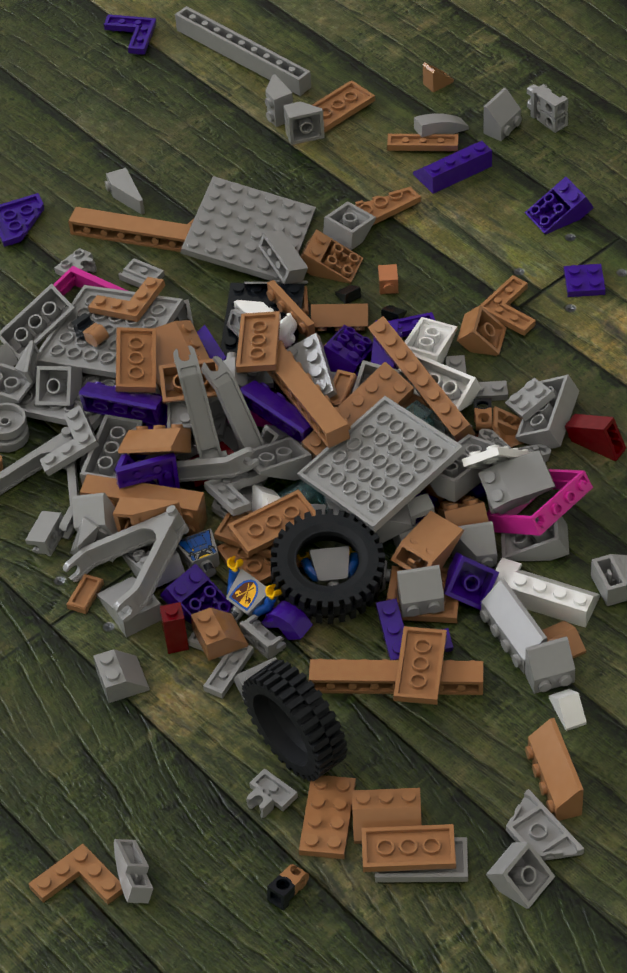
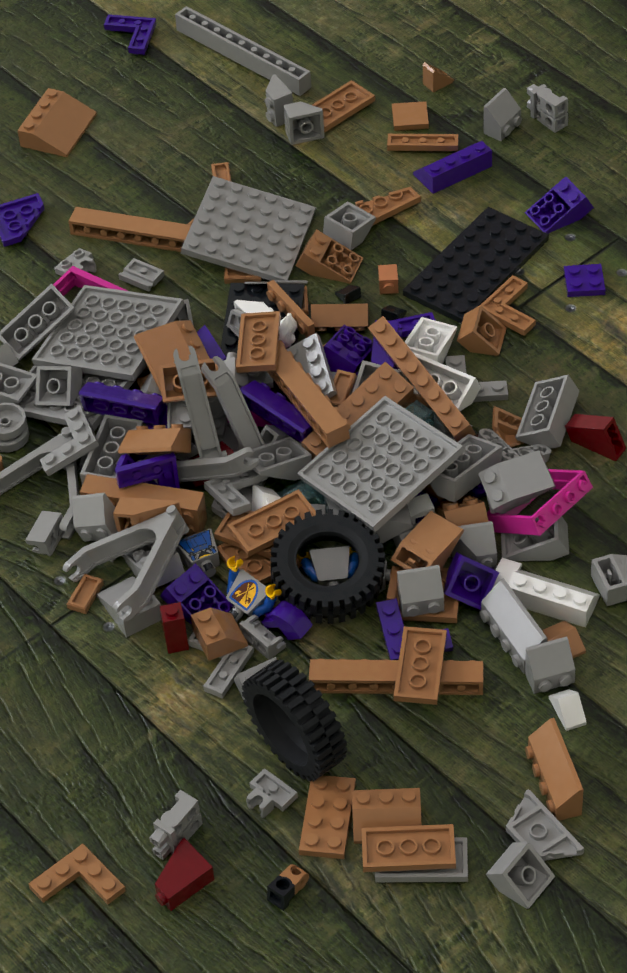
light grey slope [15,340,39,383] -> none
light grey slope [70,517,100,555] -> none
leg [72,313,109,347] -> none
medium nougat plate [88,277,165,322] -> none
light grey slope [93,649,150,703] -> none
light grey slope [104,168,145,214] -> none
light grey slope [114,839,153,903] -> none
medium nougat plate [116,327,156,393] -> none
light grey brick [258,230,308,284] -> none
light grey slope [414,113,469,137] -> none
white plate [462,445,532,470] -> none
medium nougat leg [474,398,492,431] -> none
light grey plate [505,378,556,422] -> none
none -> medium nougat slope [17,88,97,157]
none -> light grey hips [149,790,203,860]
none -> dark red slope [155,838,214,911]
none -> medium nougat tile [211,162,232,182]
none -> medium nougat tile [224,267,262,284]
none -> medium nougat tile [392,101,429,131]
none -> black plate [403,207,549,324]

